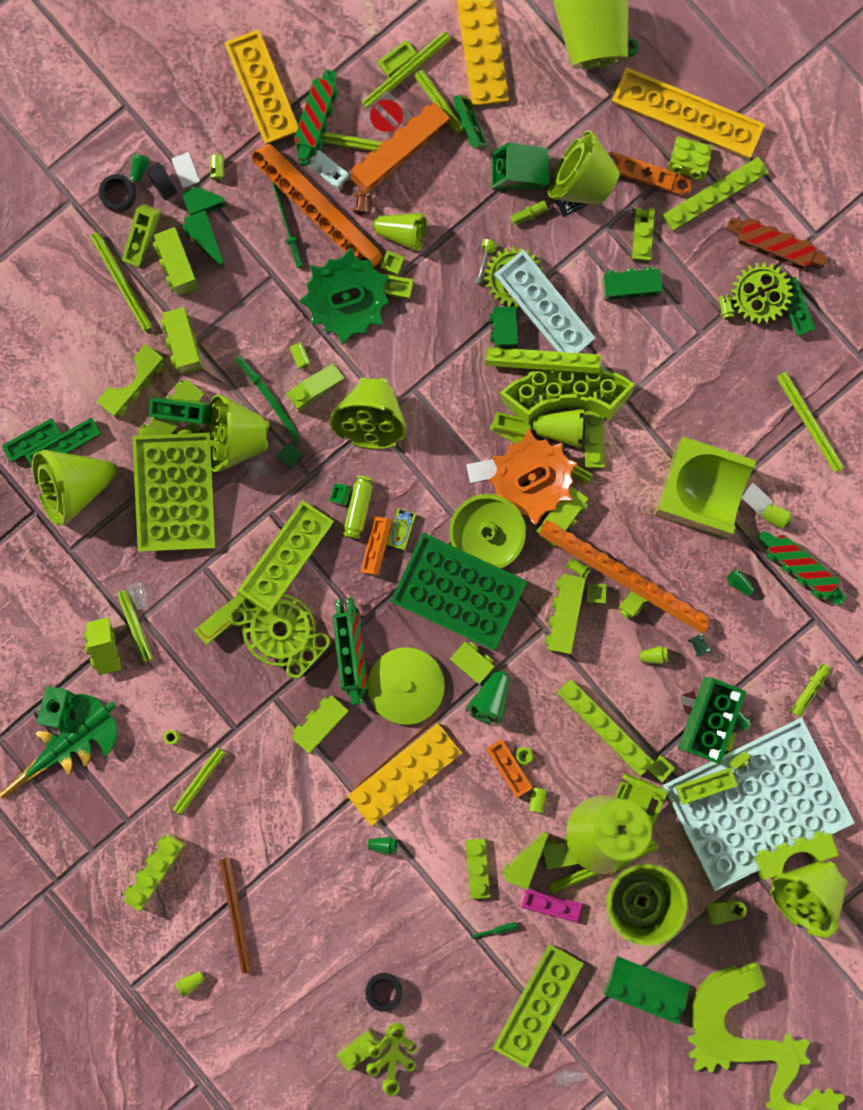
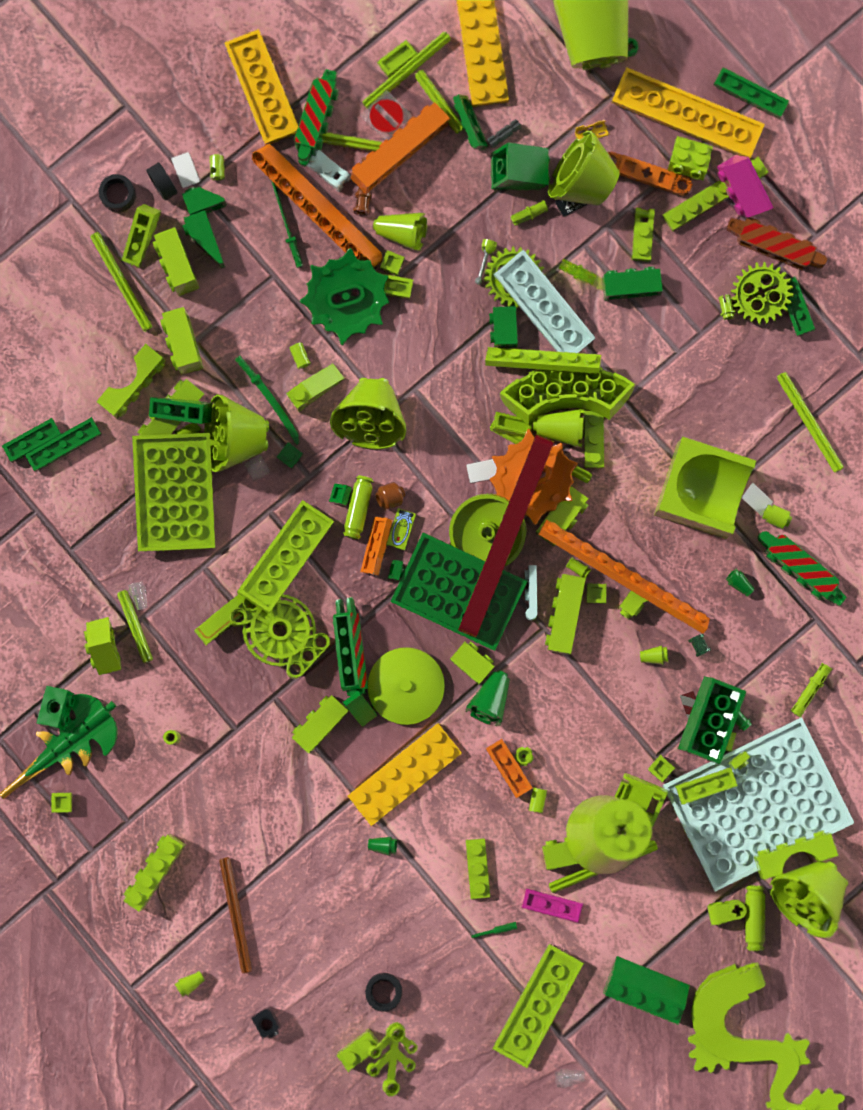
lime cone [32,450,118,526] -> none
green cone [129,153,149,183] -> none
lime axle [173,748,226,815] -> none
lime slope [502,831,548,890] -> none
lime brick [556,679,654,776] -> none
lime cone [606,864,688,946] -> none
none -> lime plate [51,793,72,813]
none -> black brick [251,1006,281,1039]
none -> green tile [343,691,377,727]
none -> dark orange head [375,482,405,510]
none -> green plate [387,560,404,581]
none -> dark red beam [458,434,554,638]
none -> dark grey axle [488,119,521,148]
none -> light aqua plate [524,565,537,620]
none -> clear neon green pin [559,258,597,285]
none -> yellow piece [575,120,609,140]
none -> green plate [713,67,789,119]
none -> dark pink slope [717,155,774,218]
none -> lime axle [745,885,765,951]

